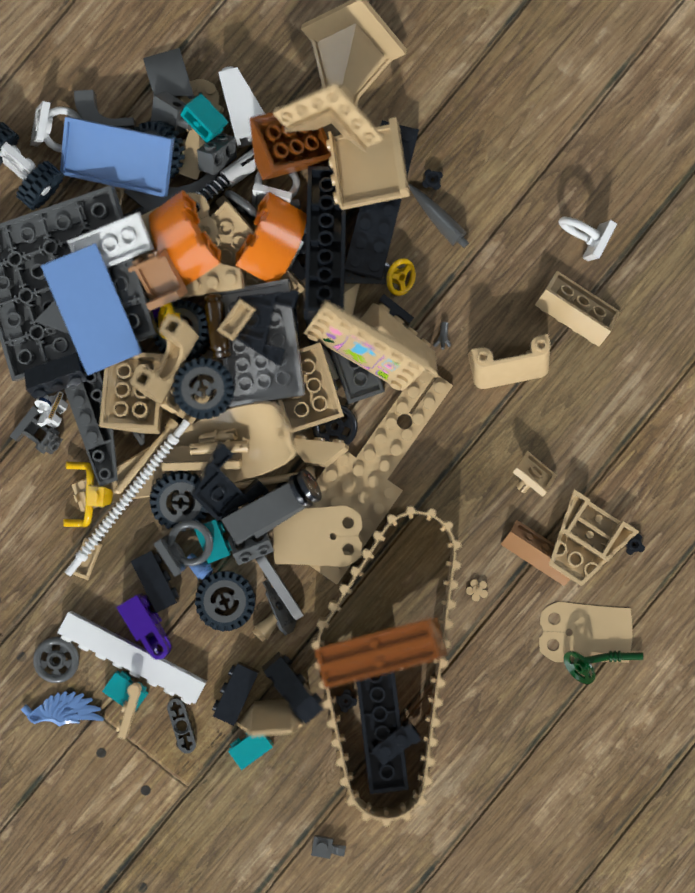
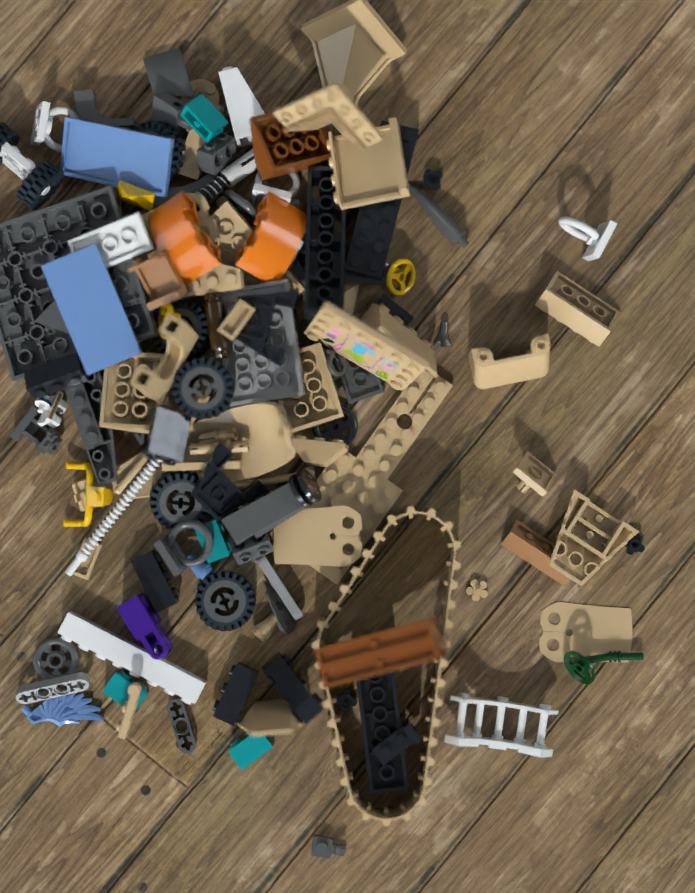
none -> light grey beam [16,672,89,704]
none -> yellow slope [117,180,155,211]
none -> panel [140,406,191,466]
none -> dark grey piece [326,350,348,377]
none -> white fence [444,693,558,758]

